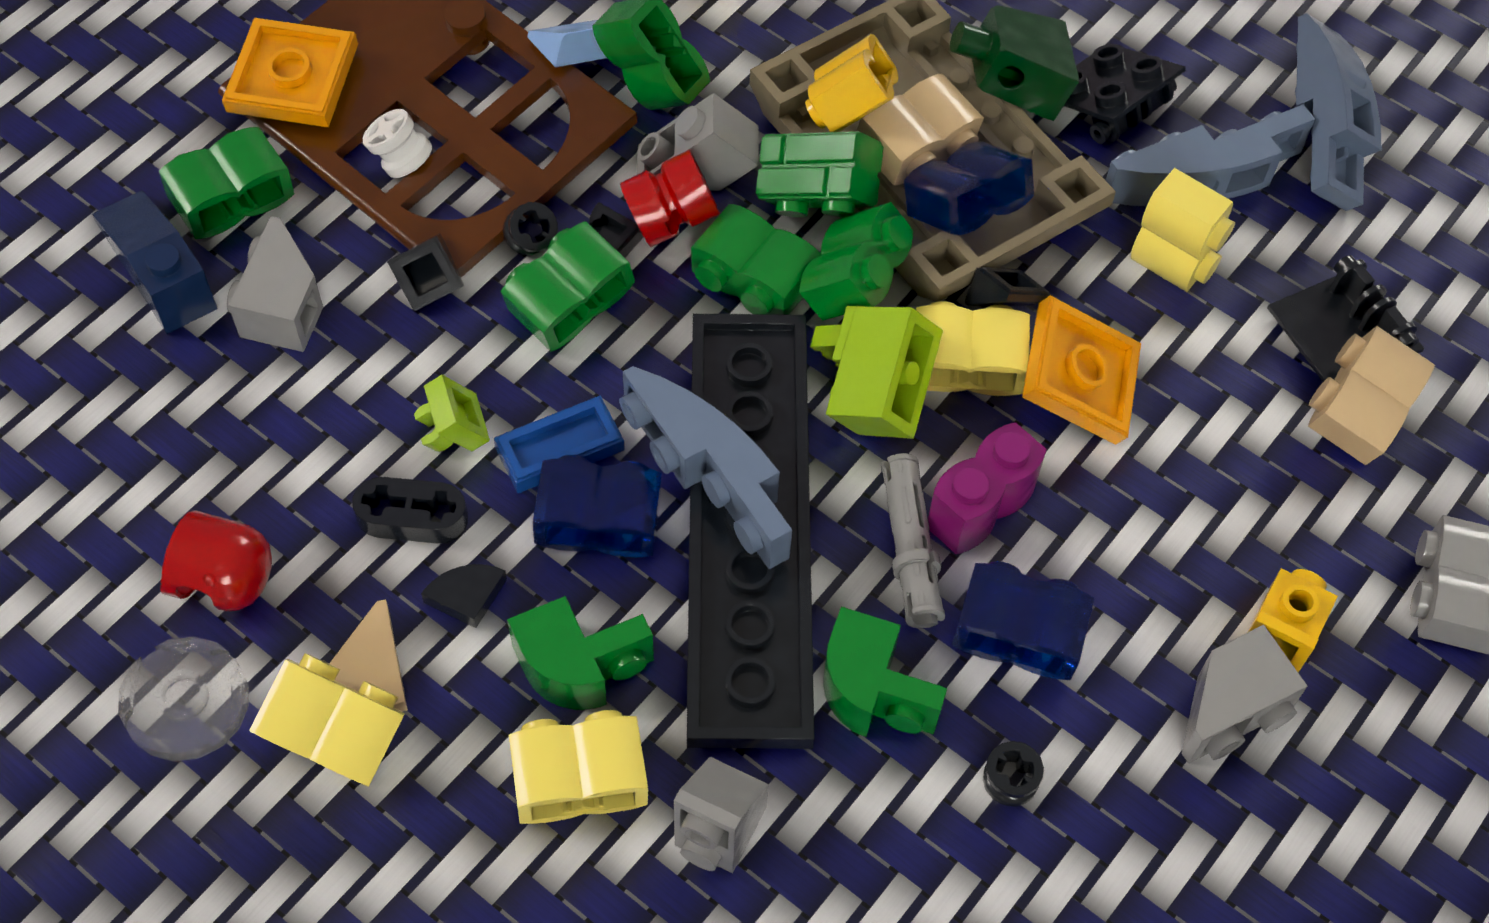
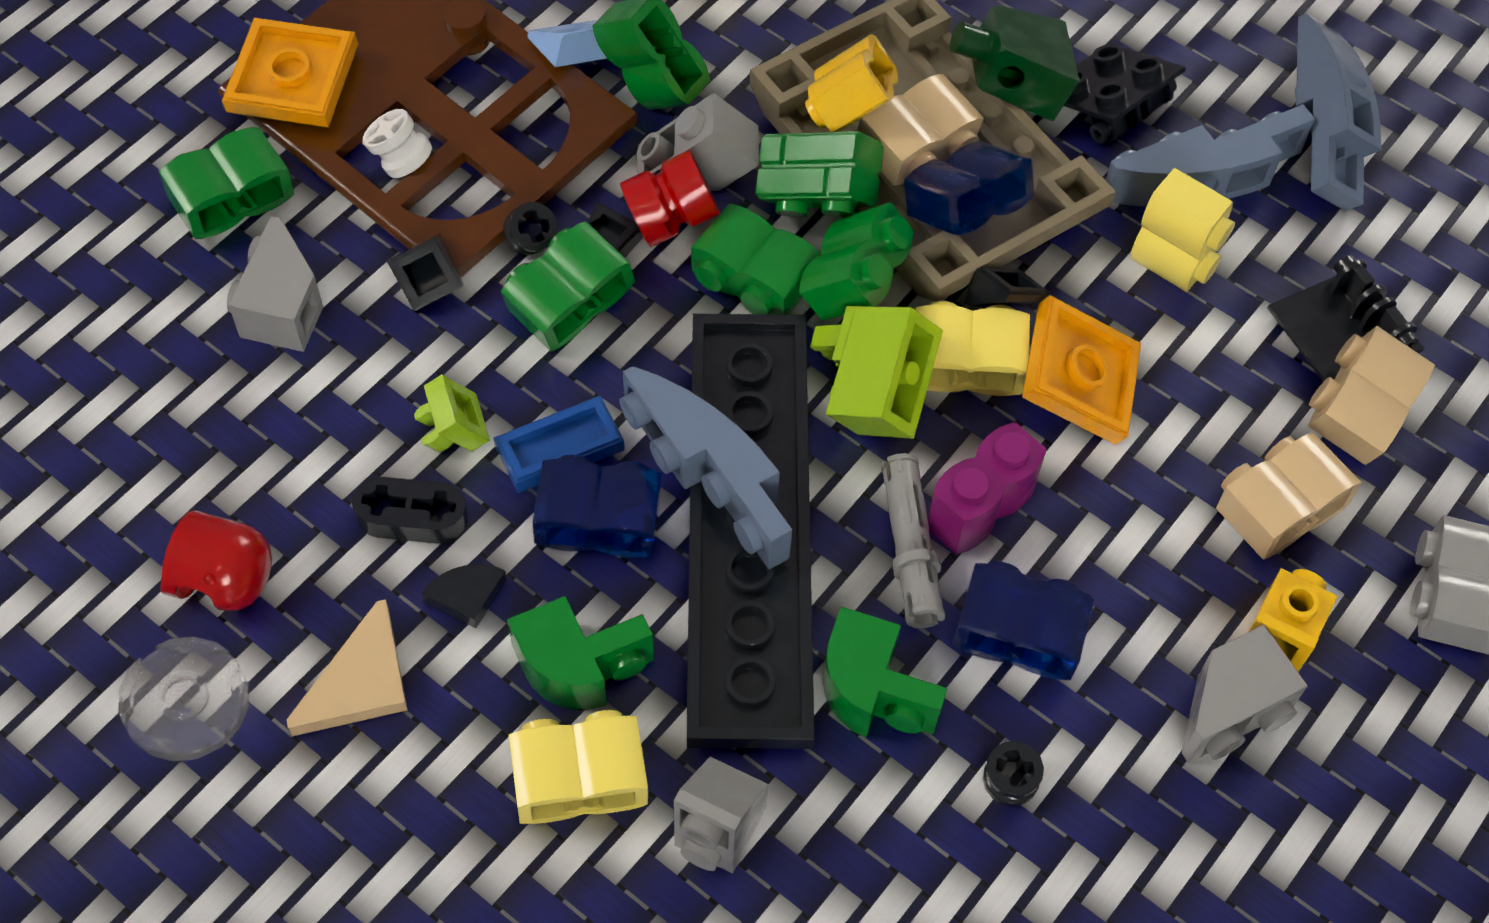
dark blue slope [92,190,218,334] -> none
light yellow brick [249,653,405,787] -> none
none -> tan brick [1216,432,1362,560]

